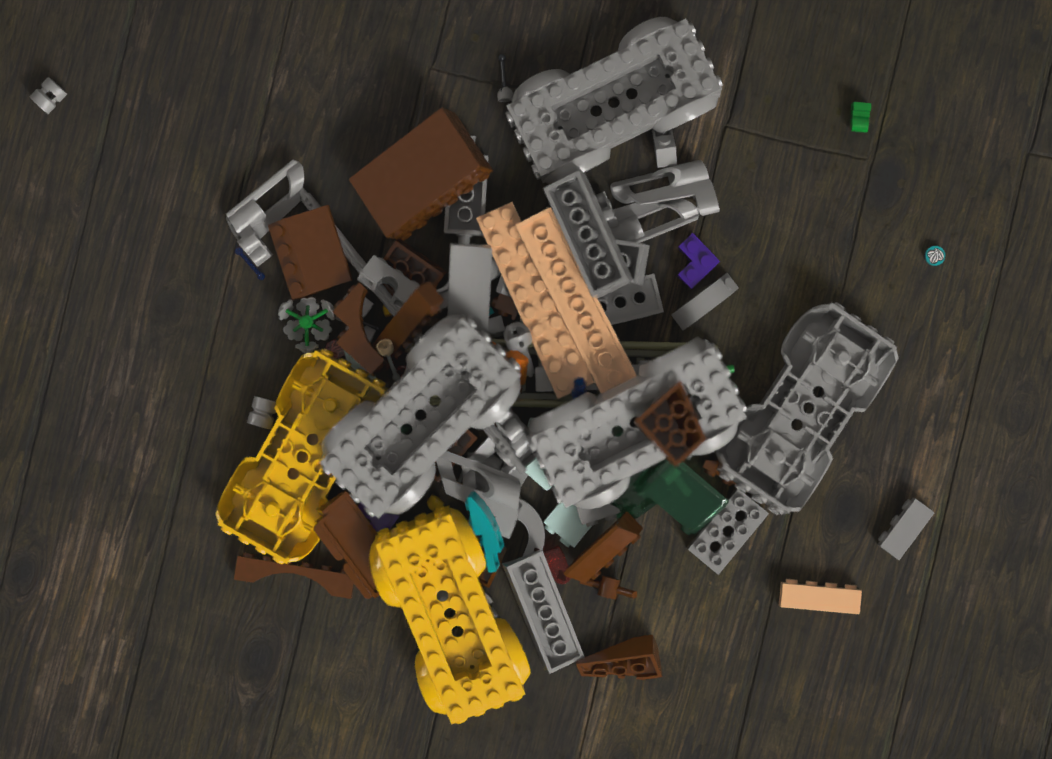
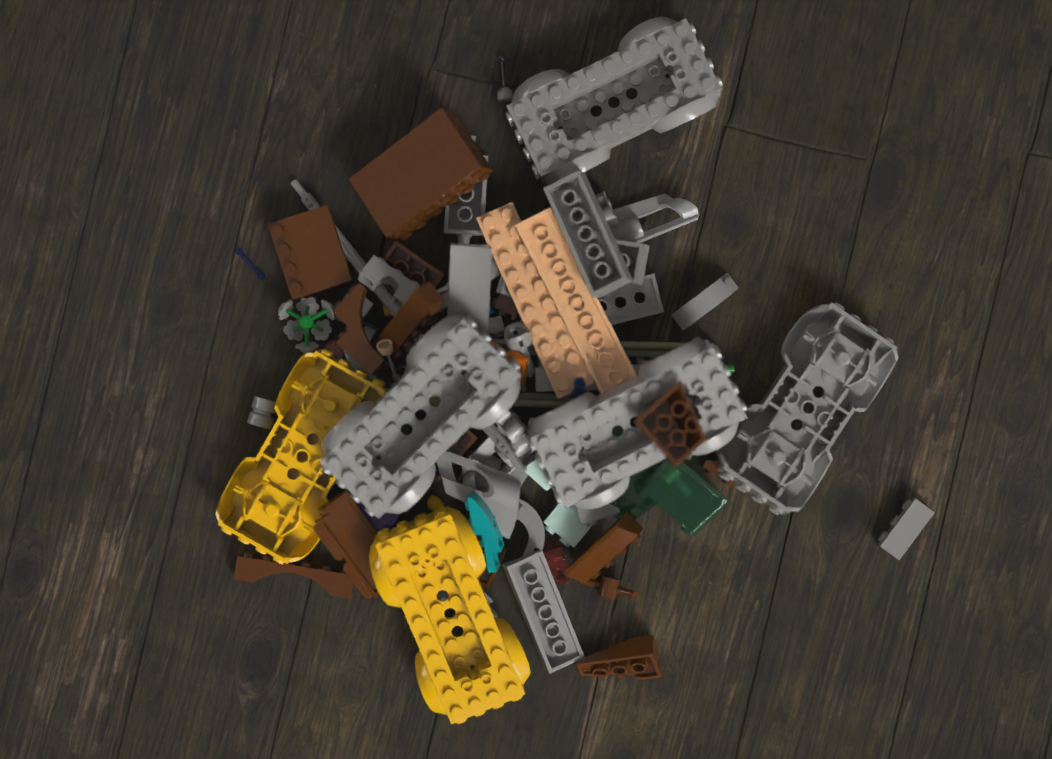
light grey wheel [29,77,67,114] -> none
light grey panel [226,160,304,267] -> none
light grey panel [610,160,719,216] -> none
light grey slope [651,128,677,168] -> none
dark purple brick [677,233,720,290] -> none
light grey brick [687,488,769,575] -> none
light nougat brick [779,579,862,614] -> none
green leg [850,102,871,133] -> none
tile [925,246,945,266] -> none

